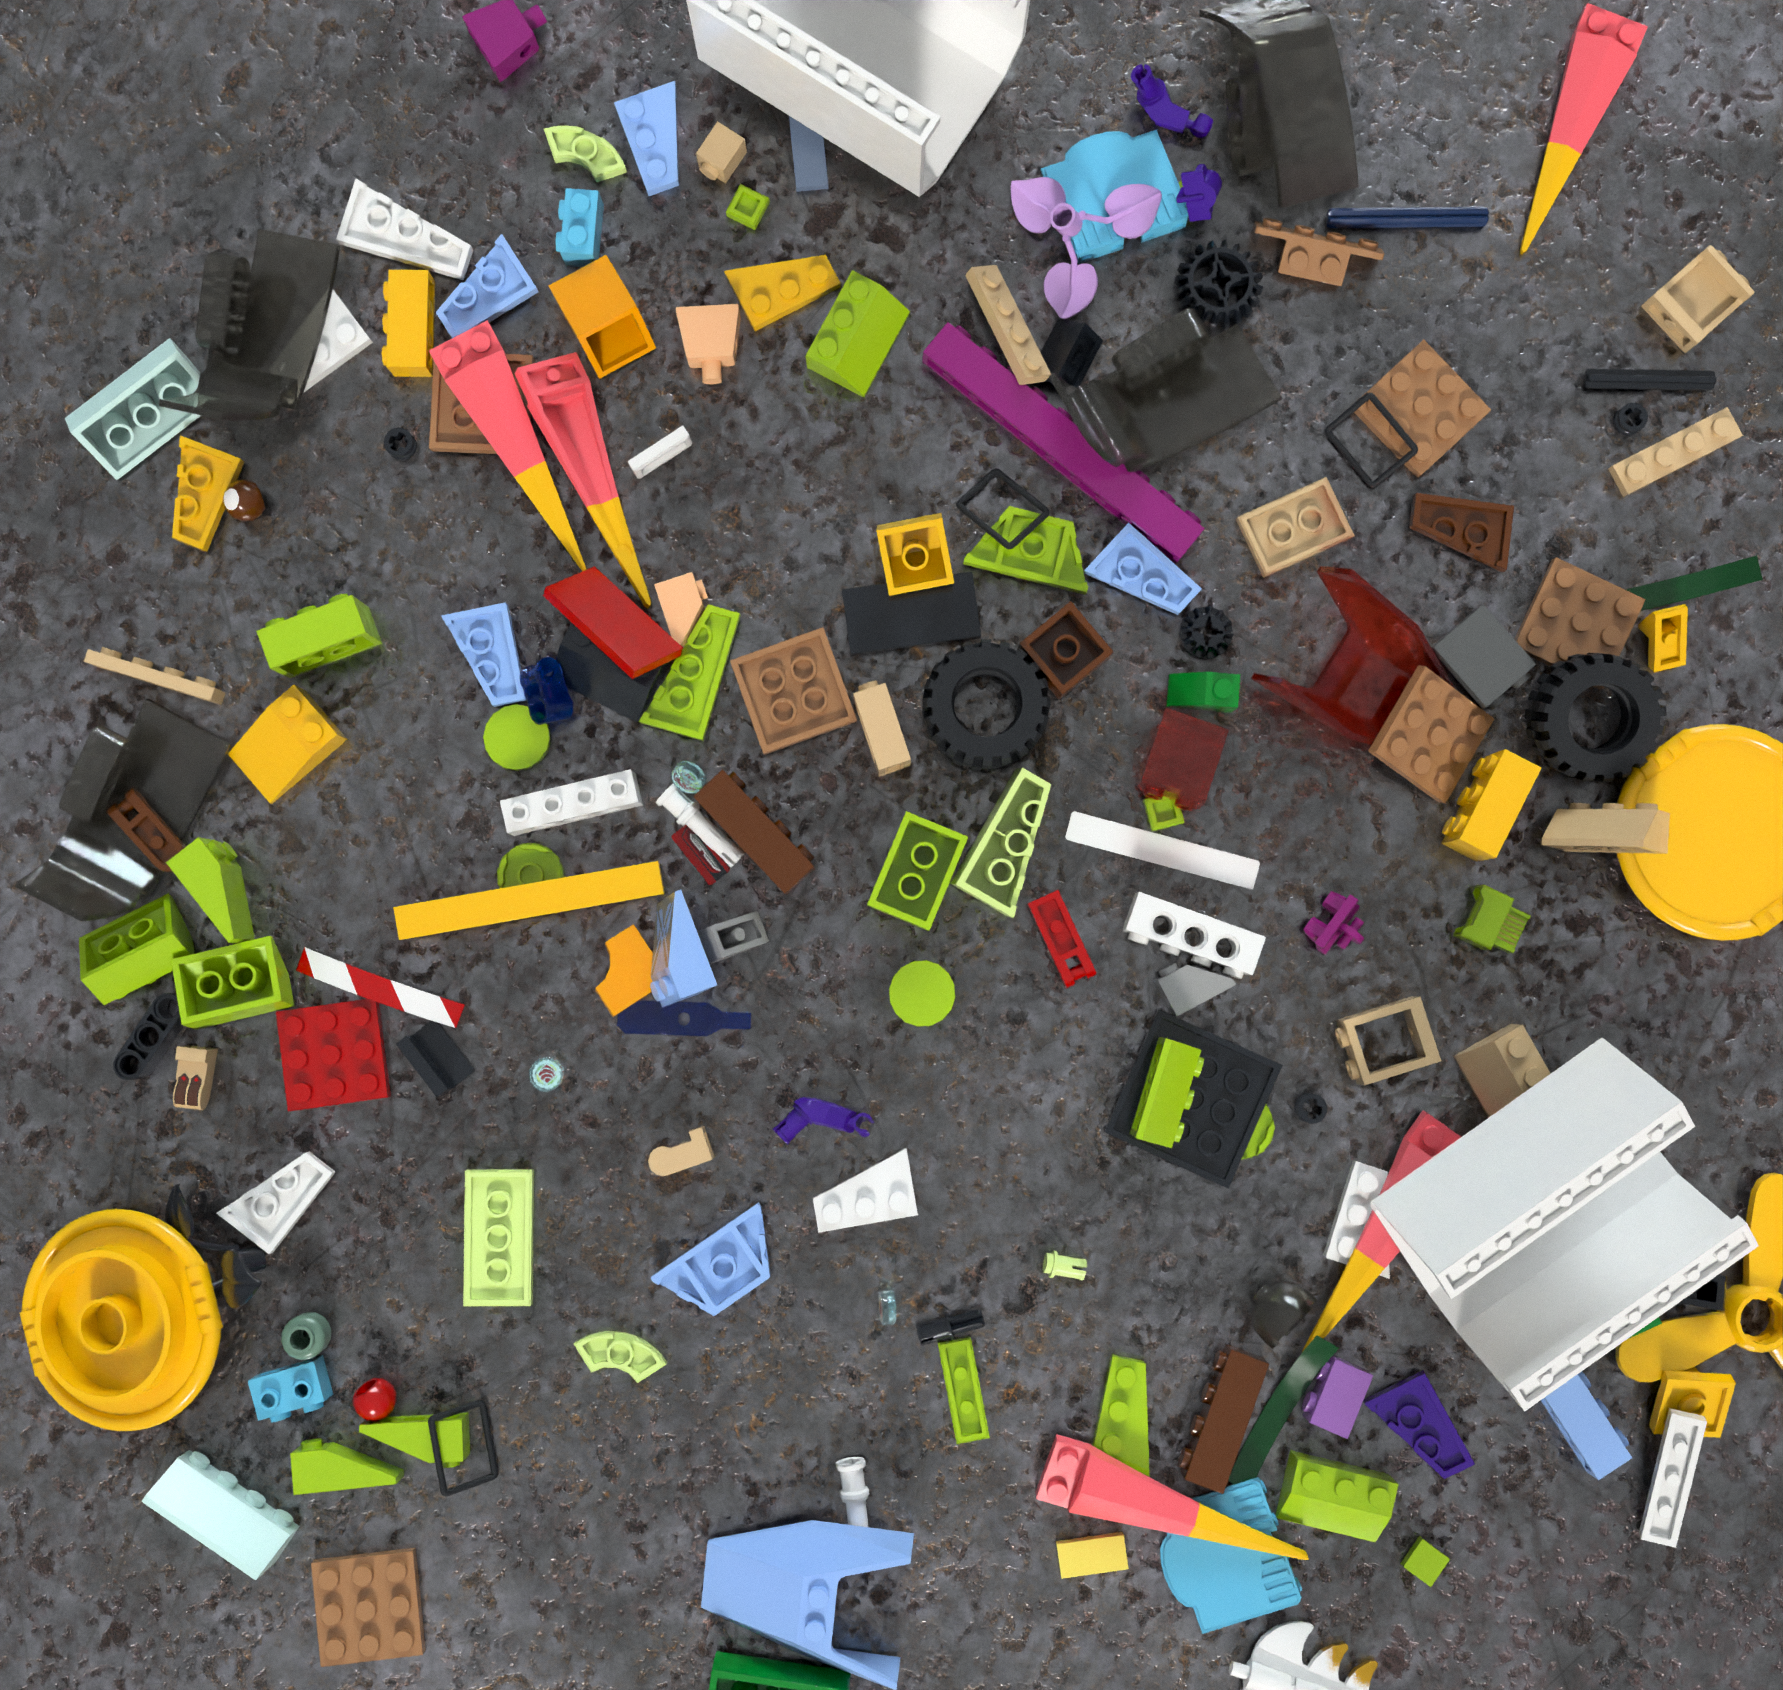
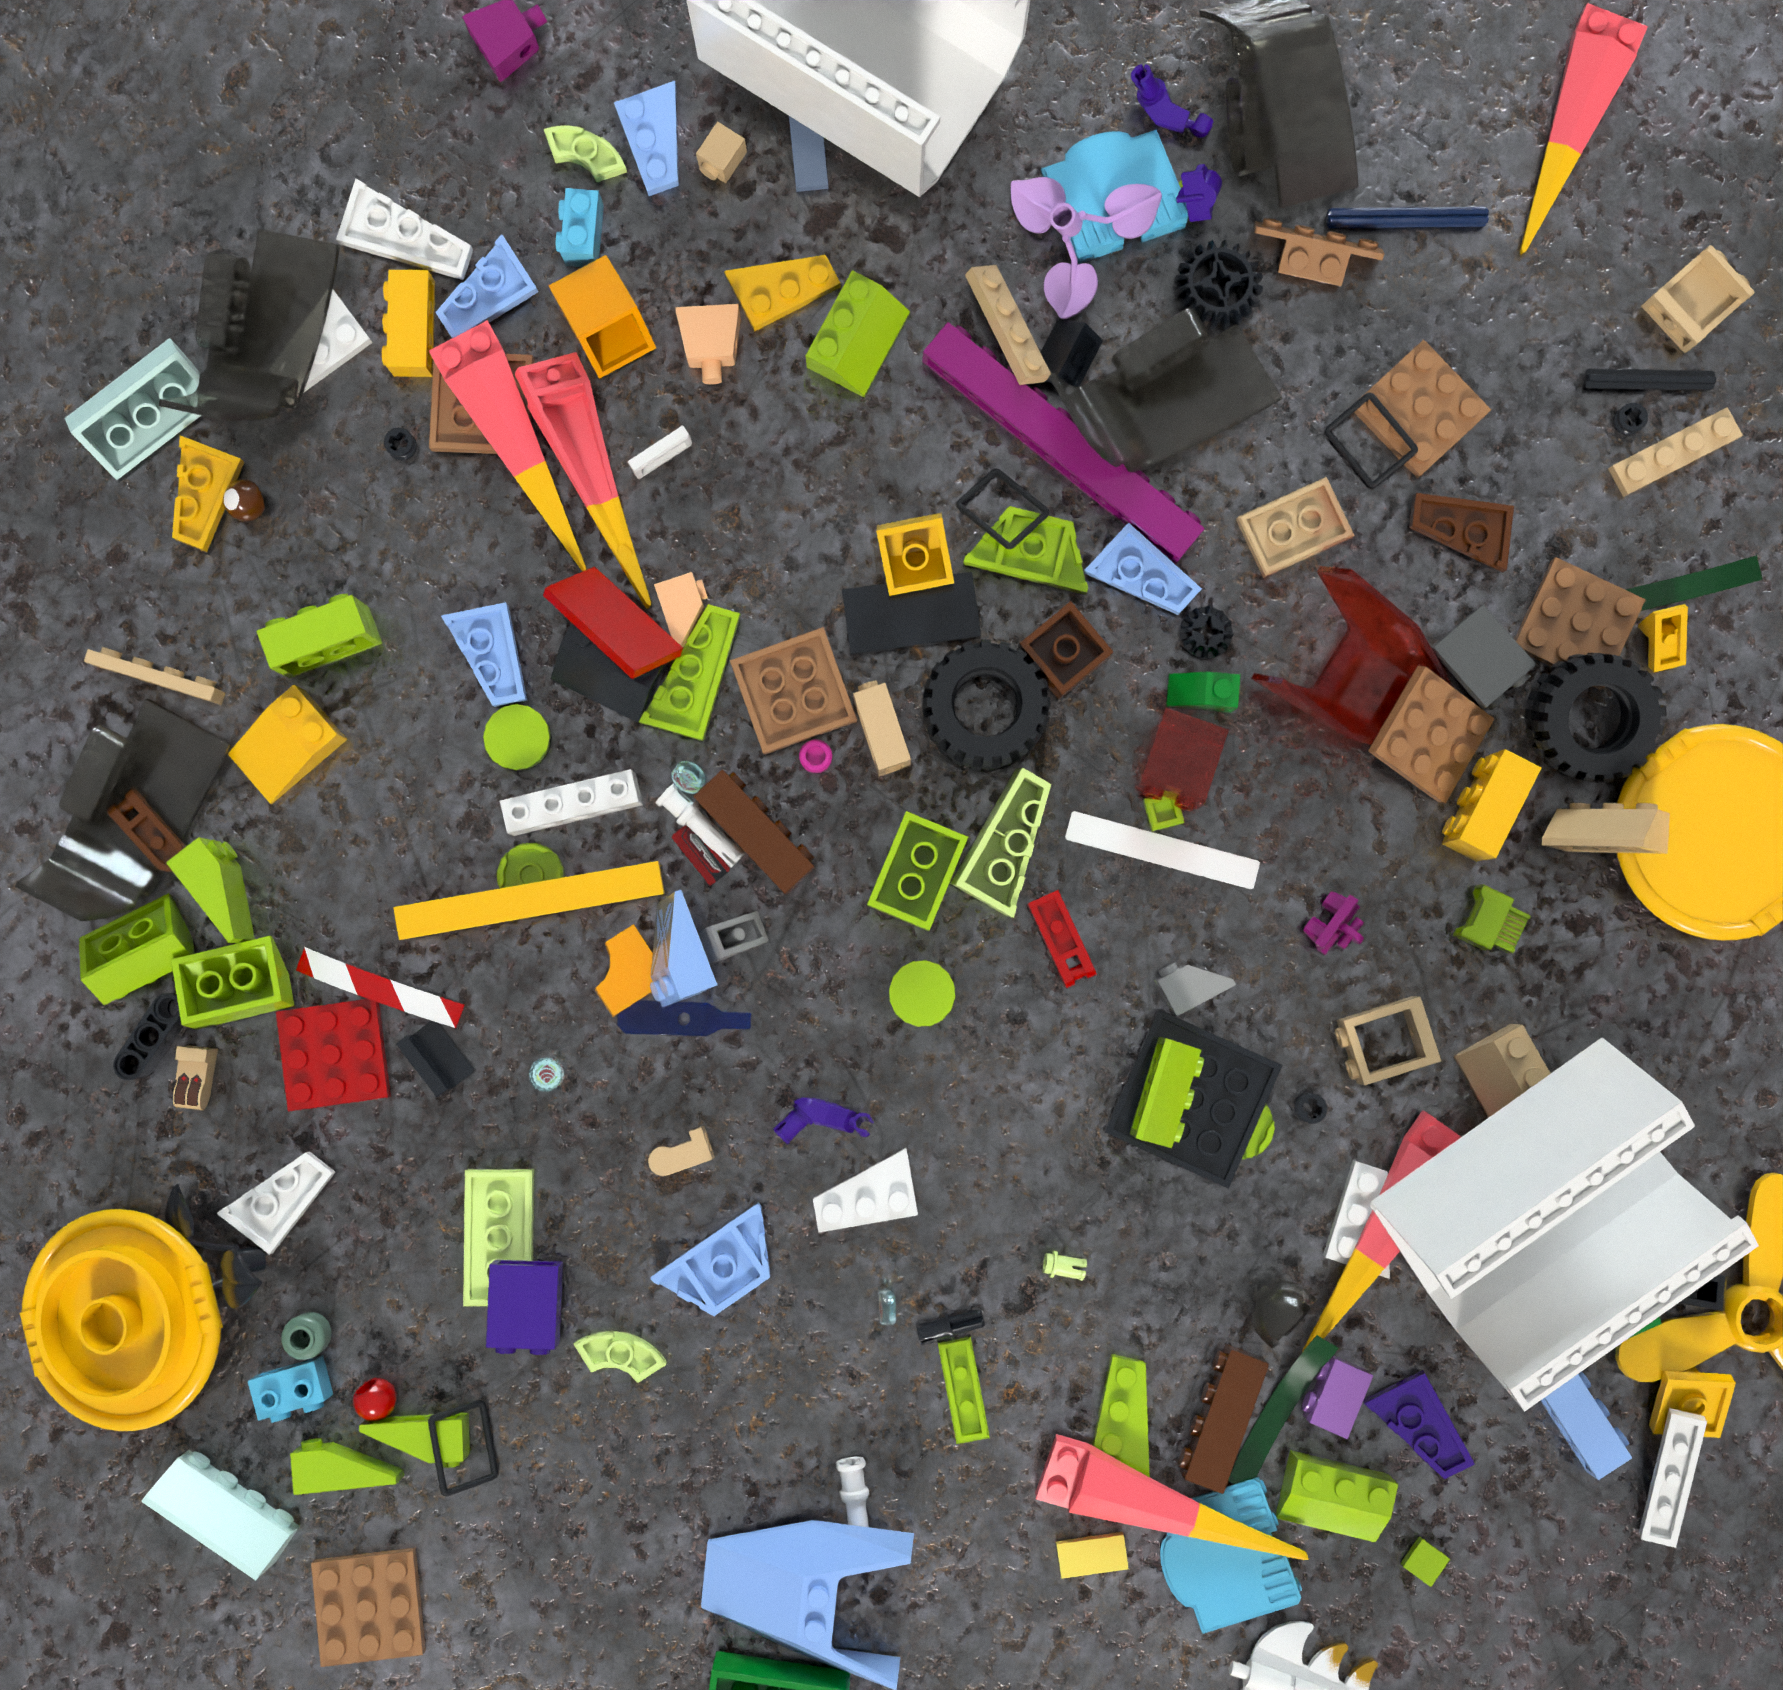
clear blue piece [519,657,574,725] -> none
lime tile [726,184,770,230] -> none
white brick [1122,892,1266,979] -> none
none -> dark purple brick [486,1260,563,1355]
none -> dark pink tile [799,739,832,773]

